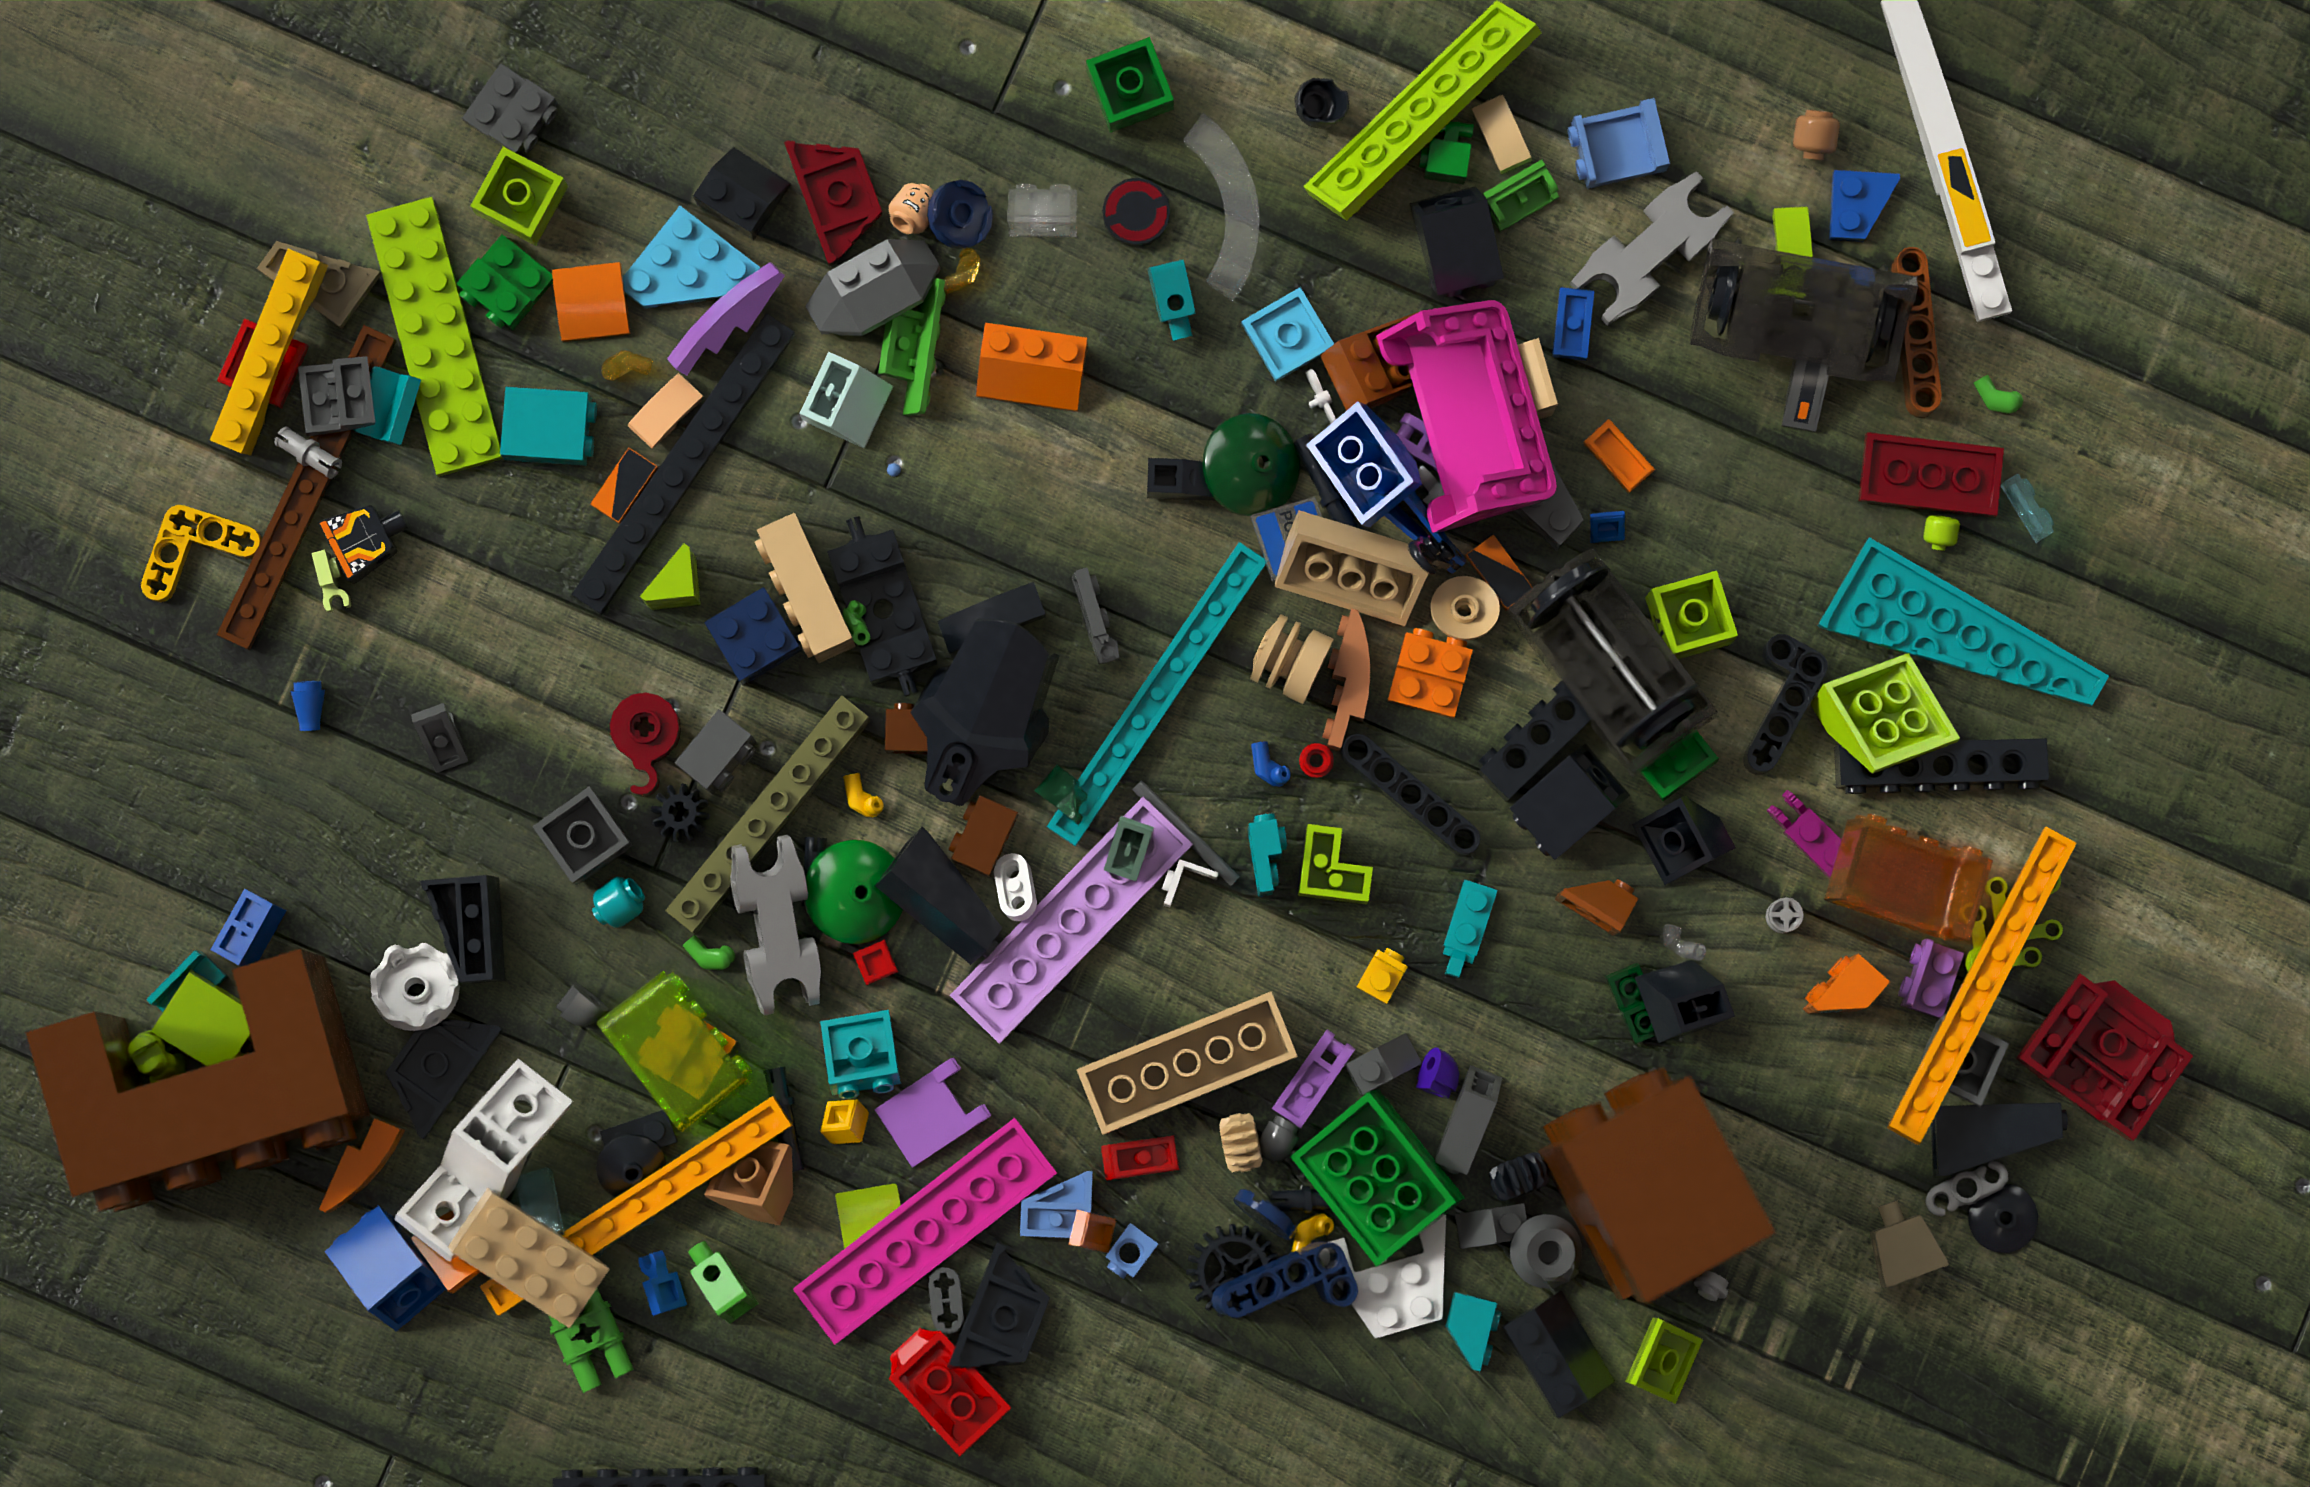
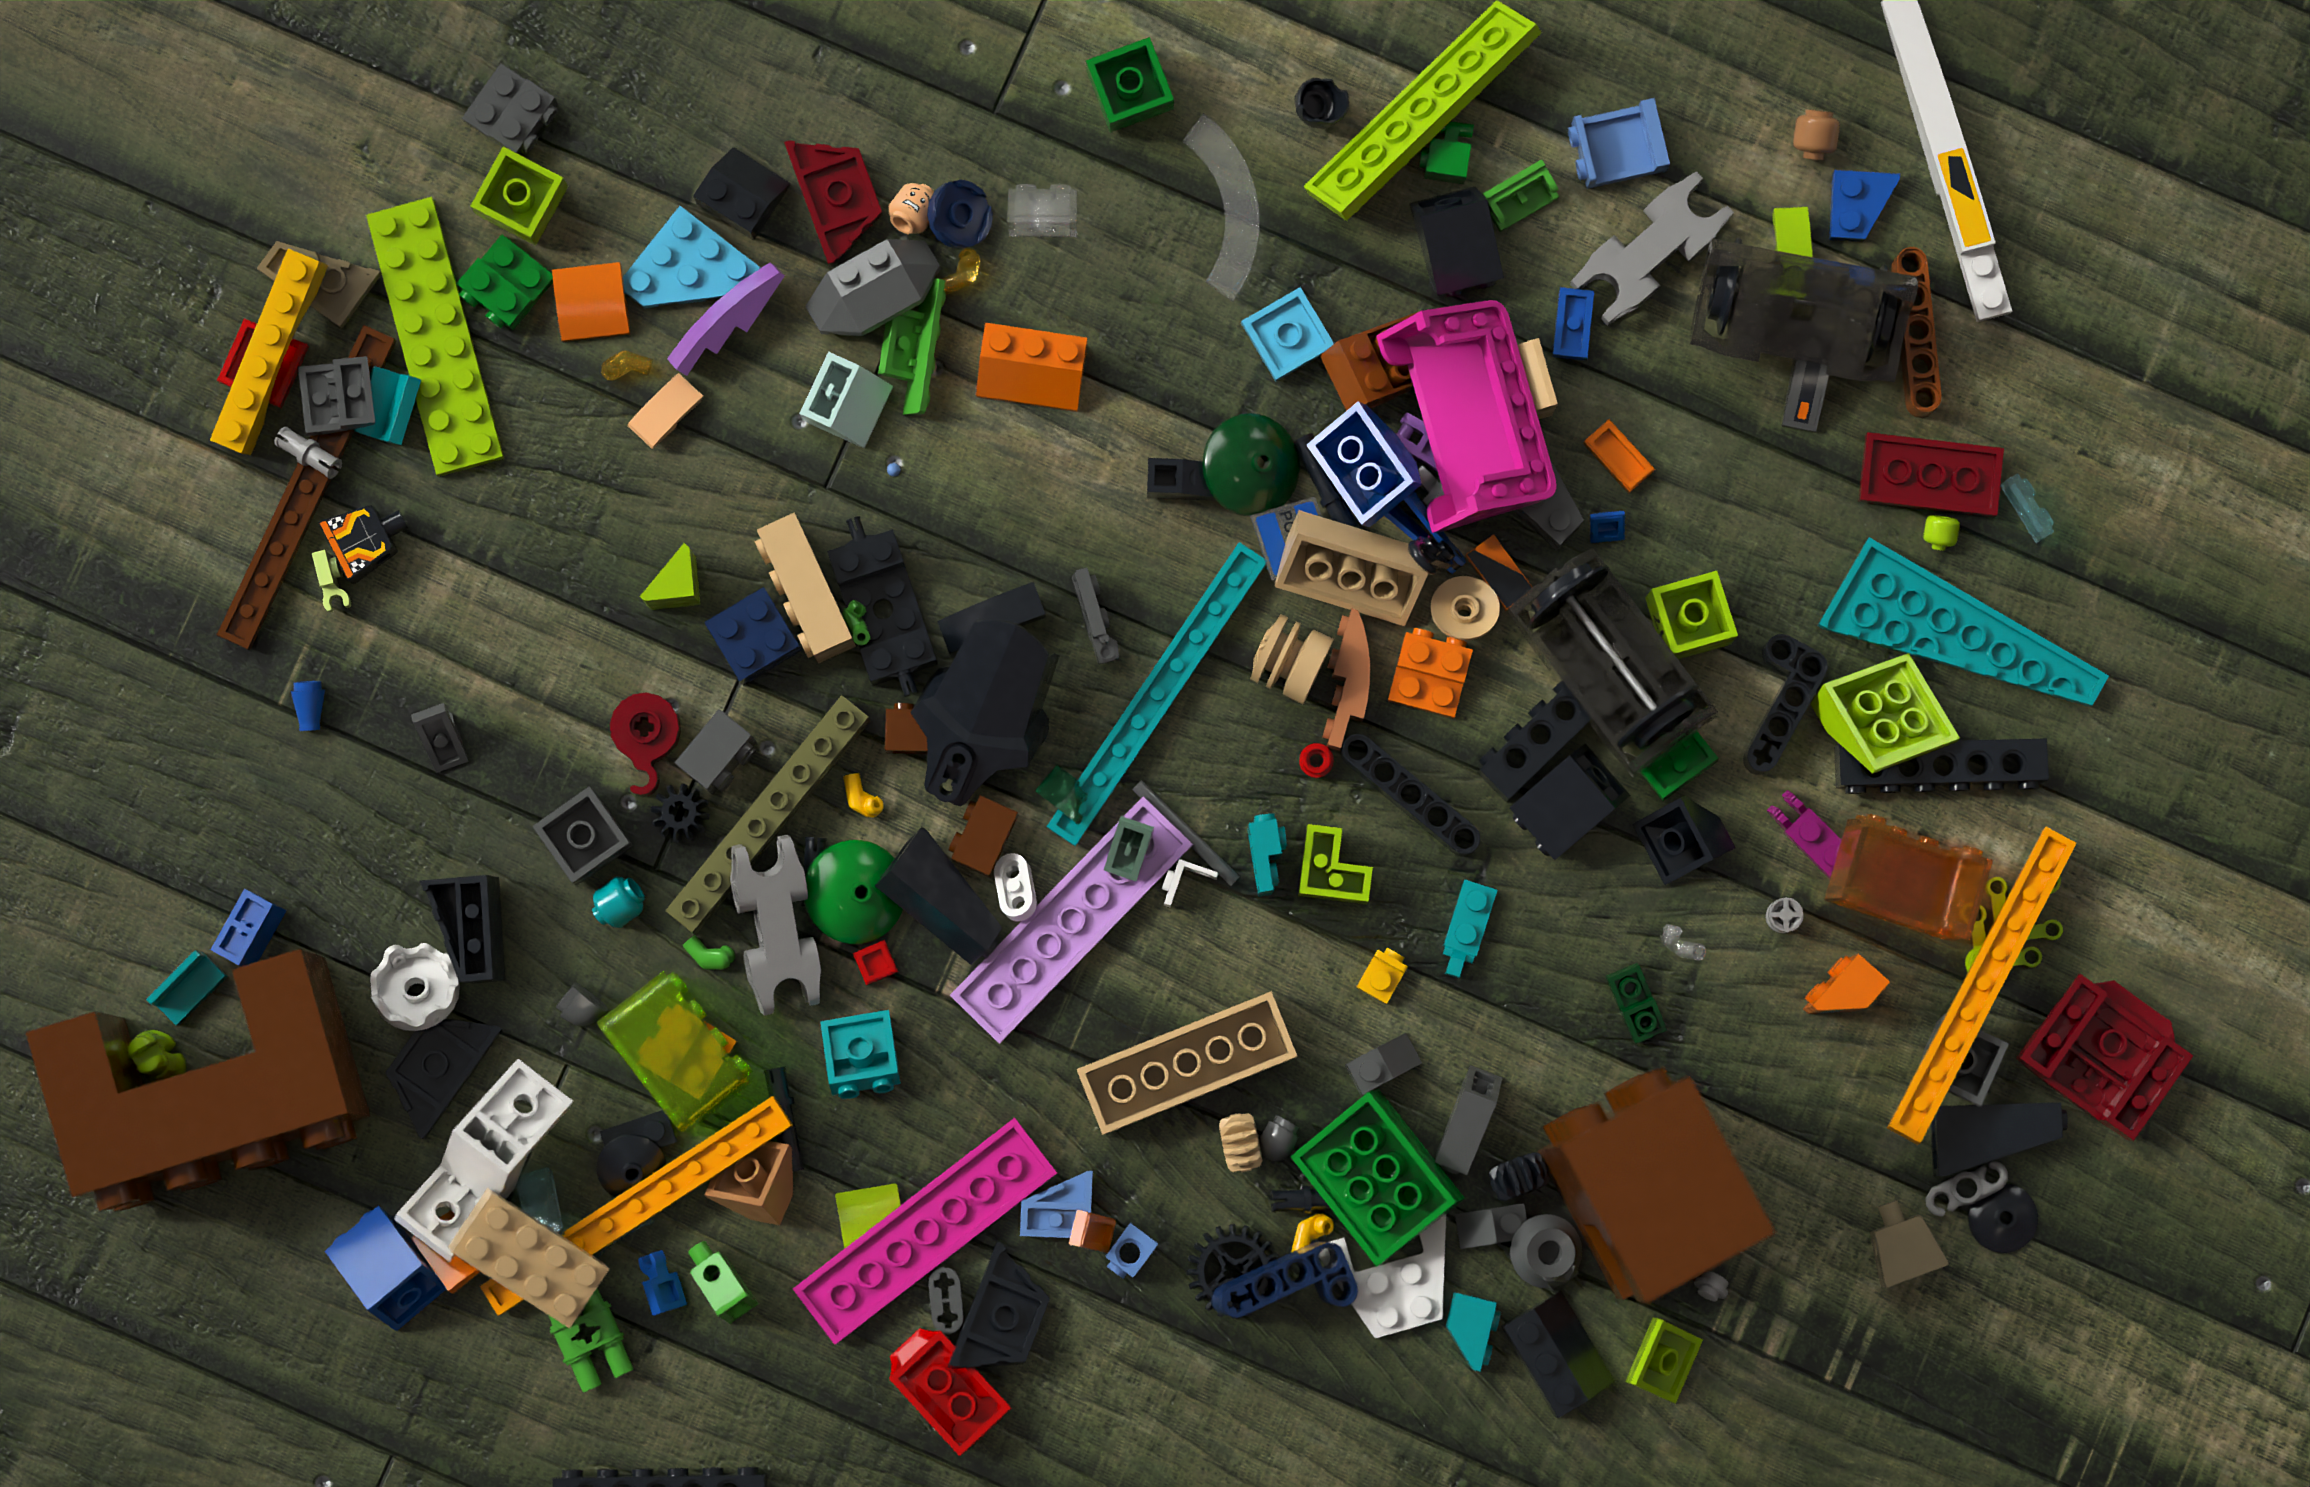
yellow beam [141,505,262,602] -> none
lime brick [151,969,253,1066] -> none
orange slope [319,1118,405,1213] -> none
teal brick [500,387,597,466] -> none
black plate [572,313,796,615] -> none
black tile [590,448,658,524] -> none
yellow slope [820,1099,869,1144] -> none
medium lavender flag [874,1057,992,1168] -> none
red slope [1101,1135,1179,1180] -> none
black tile [1102,178,1170,247] -> none
teal torso [1147,259,1196,341] -> none
dark blue tile [1233,1189,1297,1240] -> none
blue arm [1251,741,1291,787] -> none
medium lavender plate [1272,1029,1355,1129] -> none
white piece [1306,369,1336,424] -> none
dark purple piece [1416,1047,1460,1099] -> none
tan slope [1472,94,1532,174] -> none
dark orange slope [1554,879,1639,936] -> none
black slope [1635,960,1735,1043] -> none
medium lavender bracket [1898,938,1964,1019] -> none
bright green arm [1973,375,2023,414] -> none

